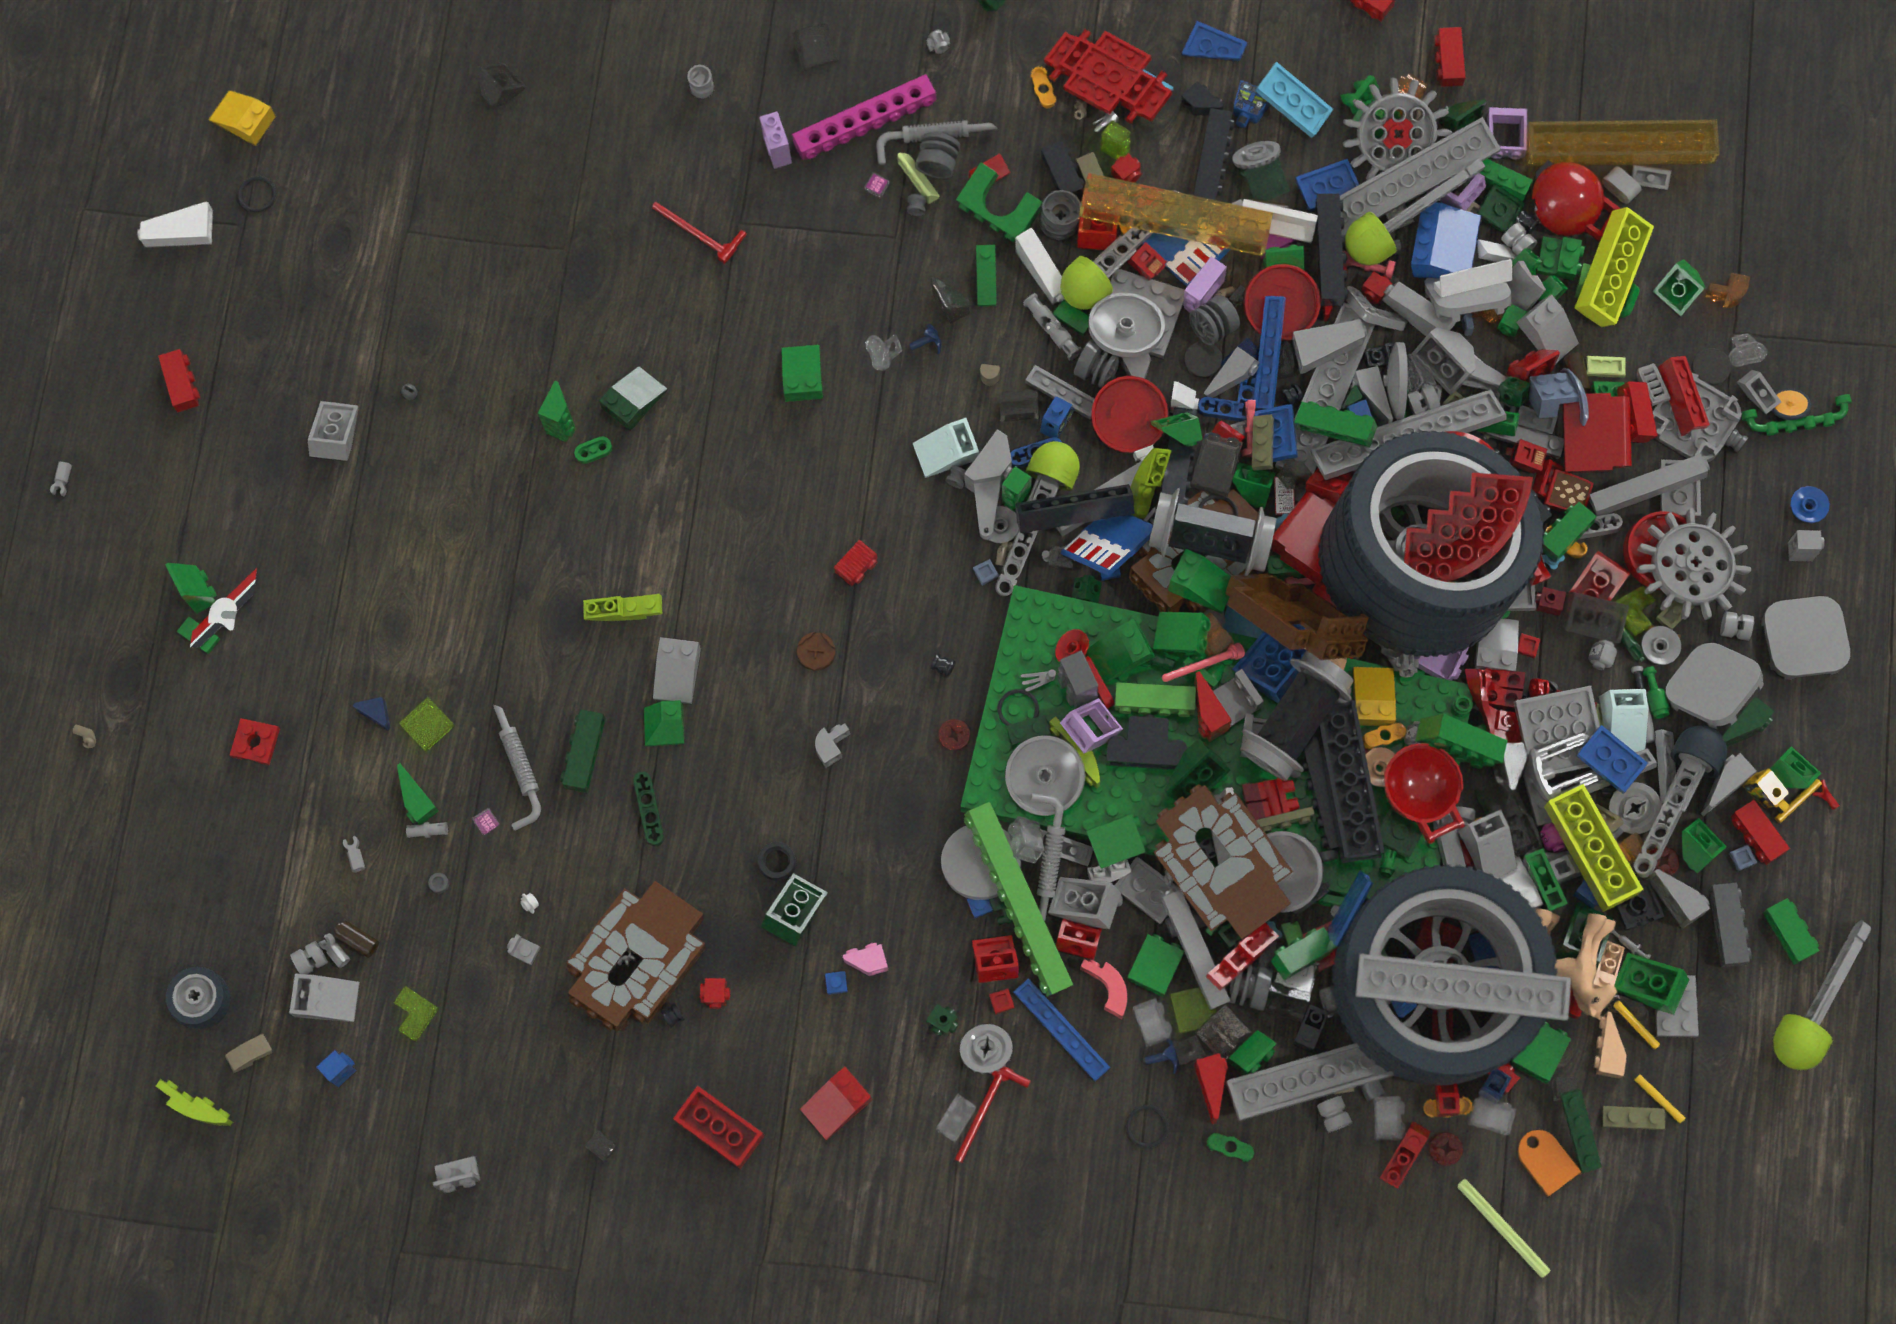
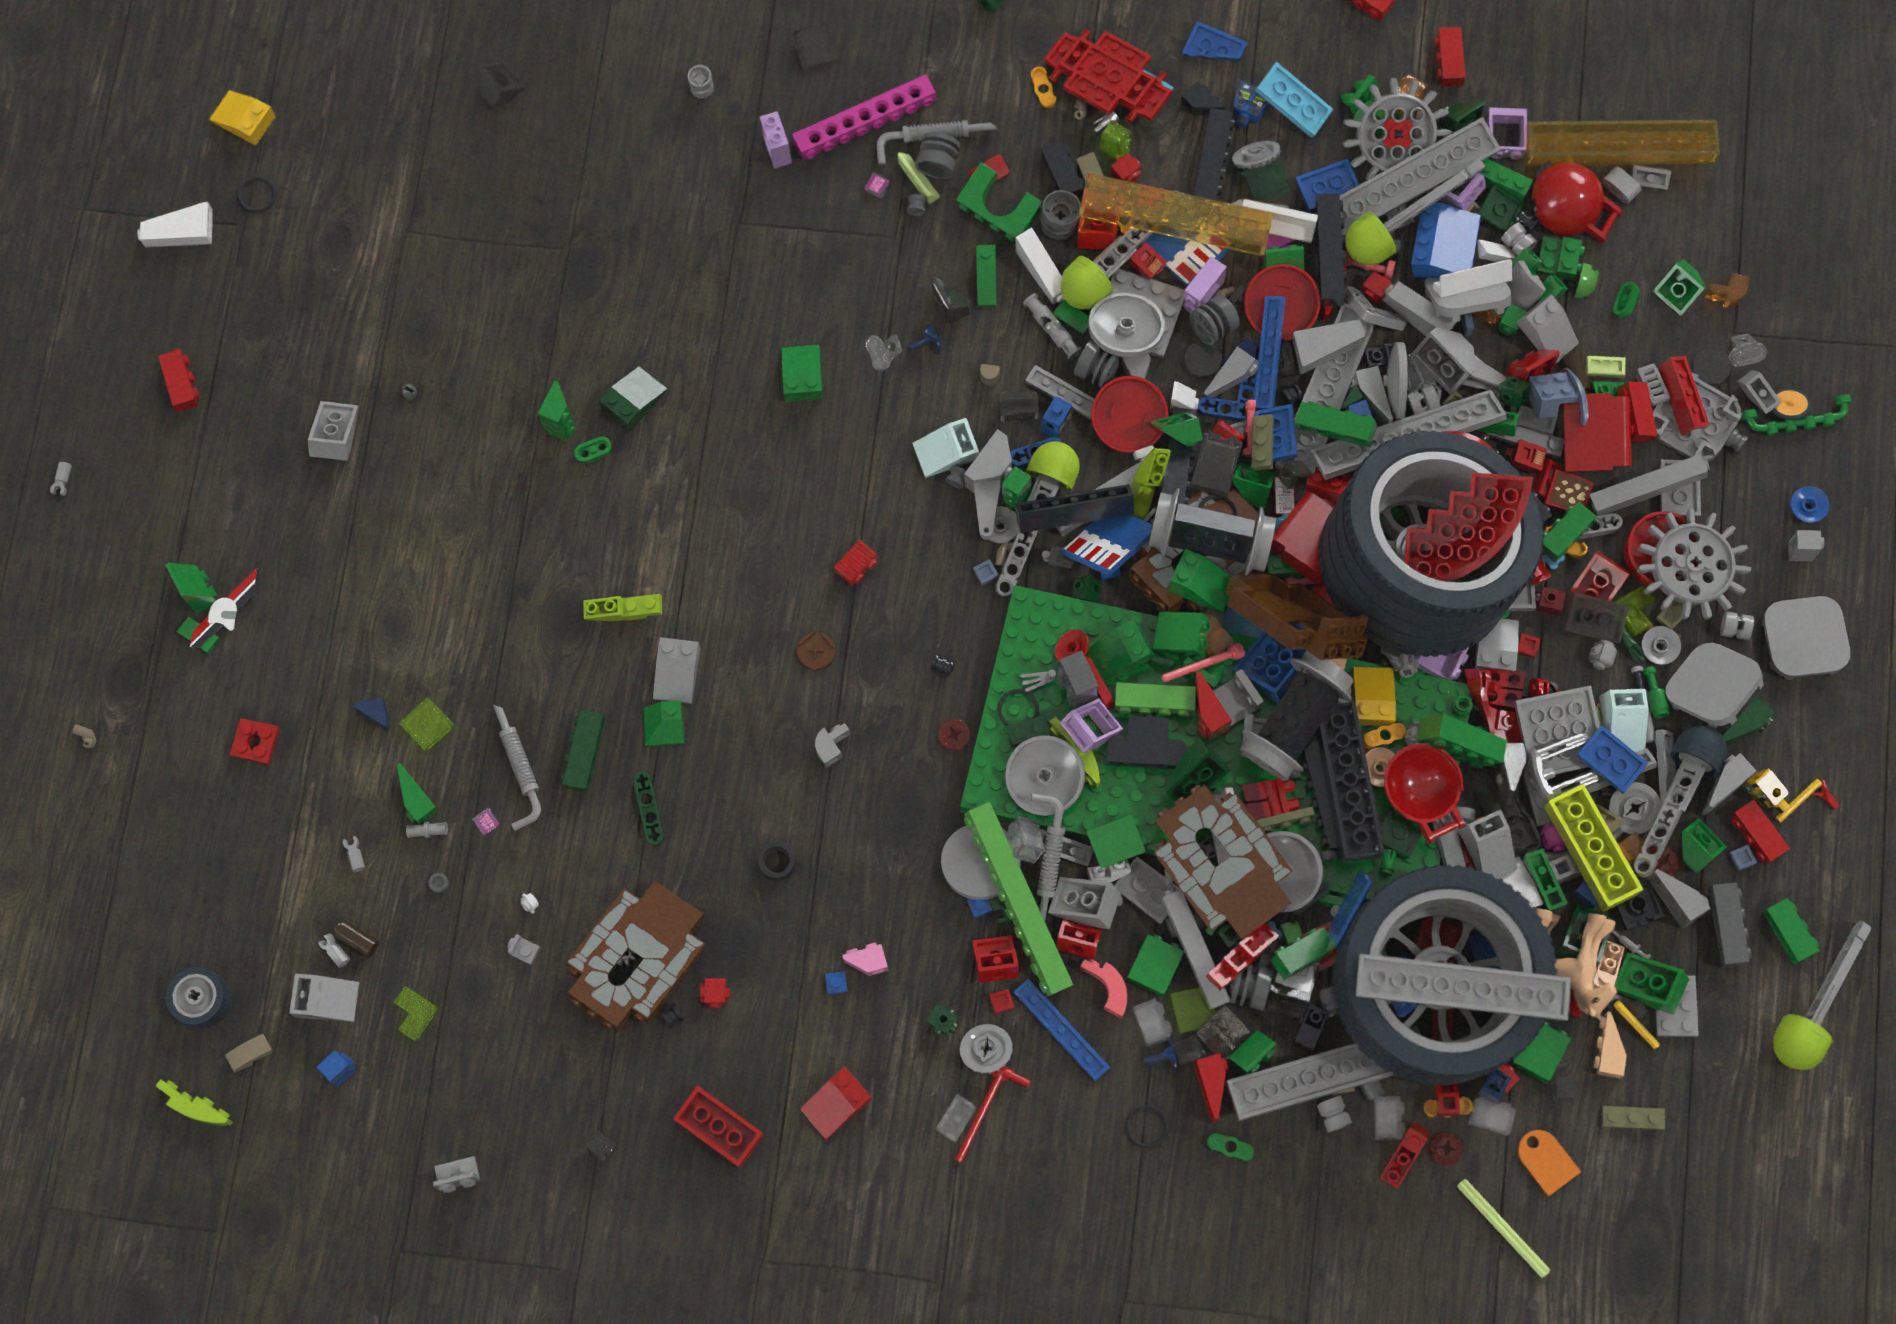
light grey wheel [290,941,328,975] -> none
red bar [652,202,747,264] -> none
dark green slope [761,873,828,947] -> none
light grey gear [927,30,950,53] -> none
dark green plate [1559,1088,1602,1173] -> none
neon yellow brick [1575,207,1654,327] -> none
yellow bar [1635,1075,1685,1123] -> none
green slope [1770,746,1821,788] -> none

